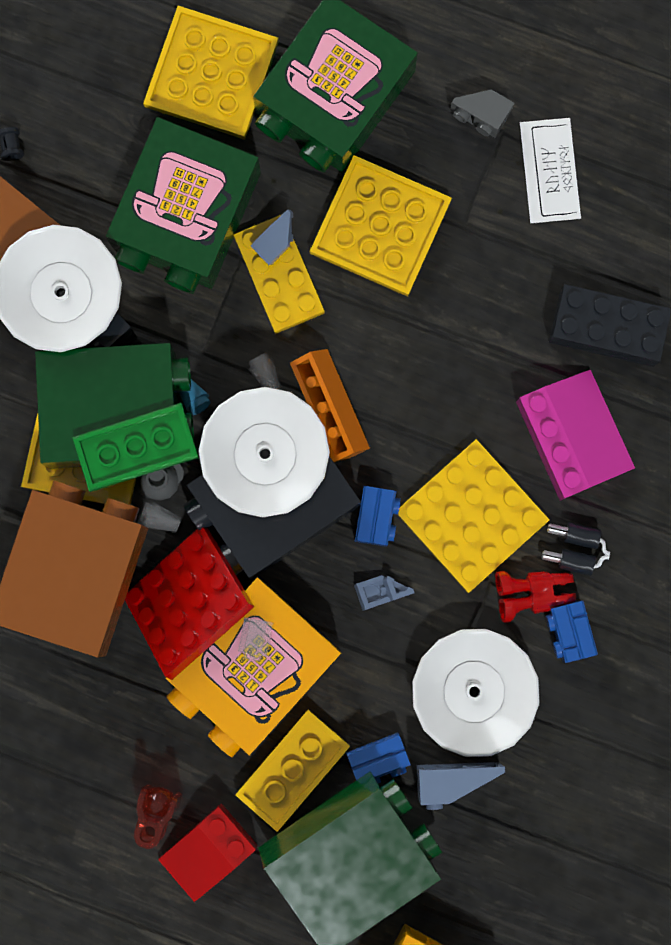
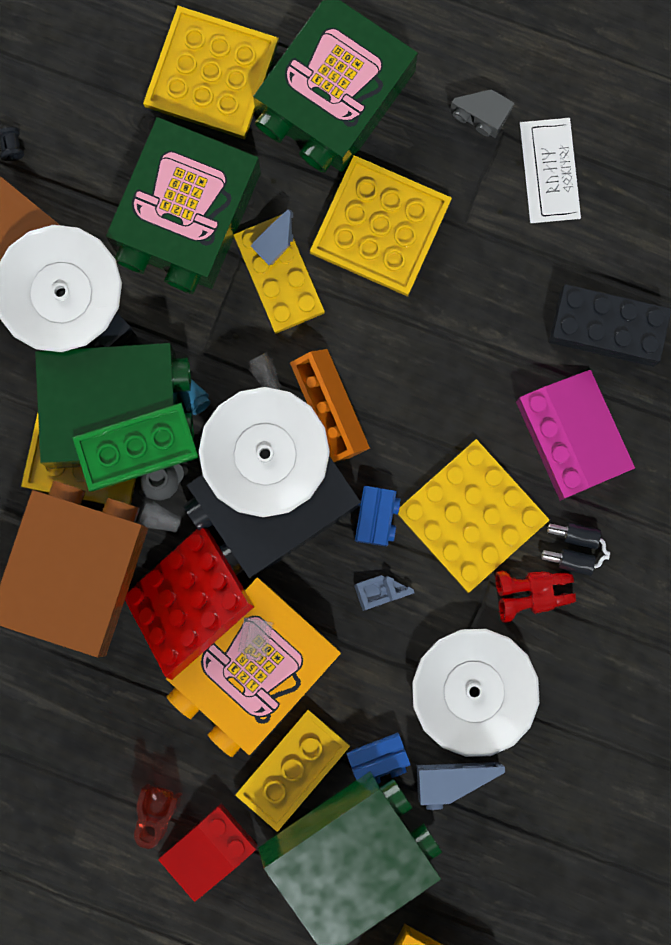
blue brick [545,601,598,663] -> none

